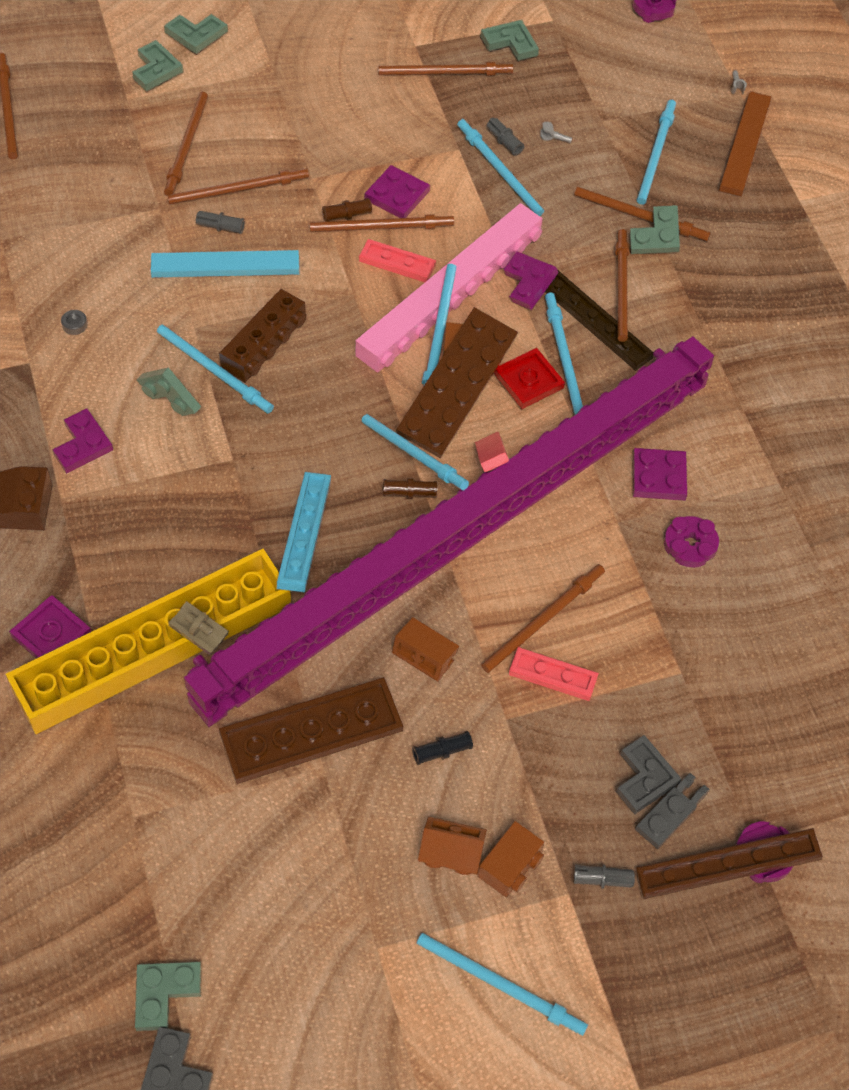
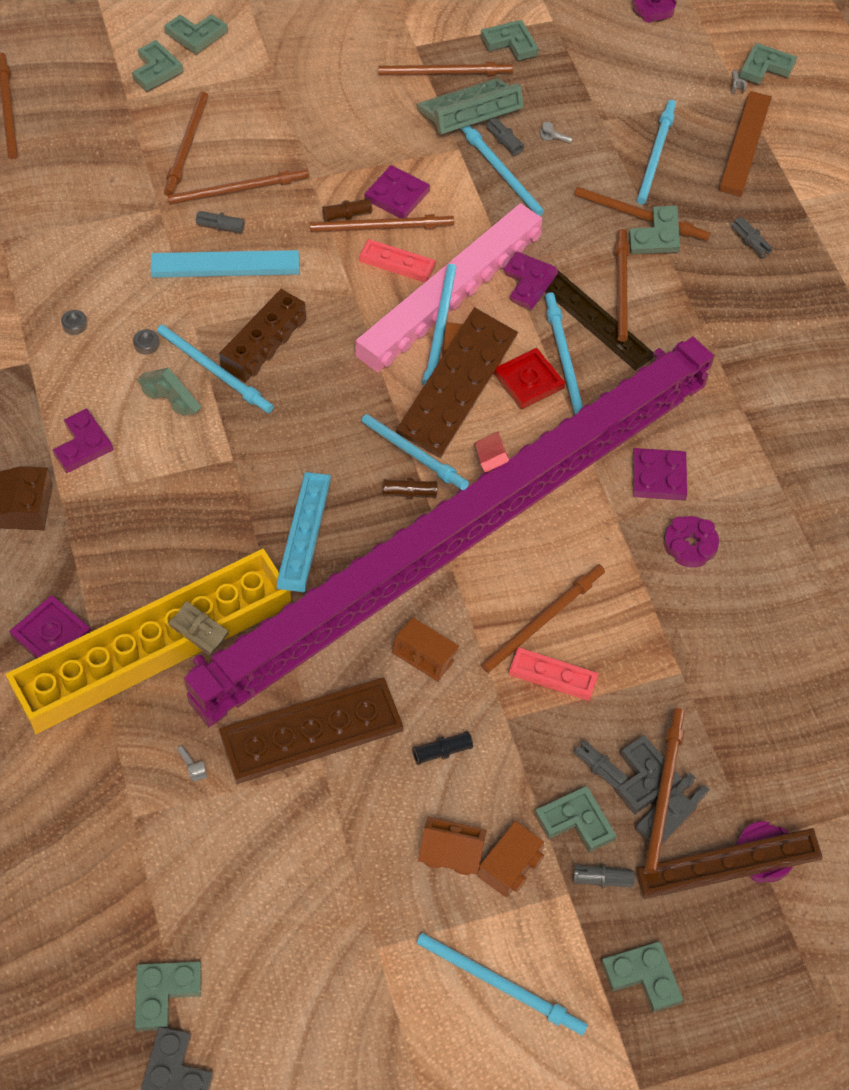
none -> flat silver tile [133,329,159,355]
none -> light grey hand [177,746,207,781]
none -> sand green fence [417,78,524,134]
none -> sand green plate [534,786,617,853]
none -> dark grey axle [574,740,628,790]
none -> sand green plate [601,942,683,1013]
none -> dark orange bar [644,708,685,873]
none -> dark grey axle [732,217,773,258]
none -> sand green plate [740,43,797,84]

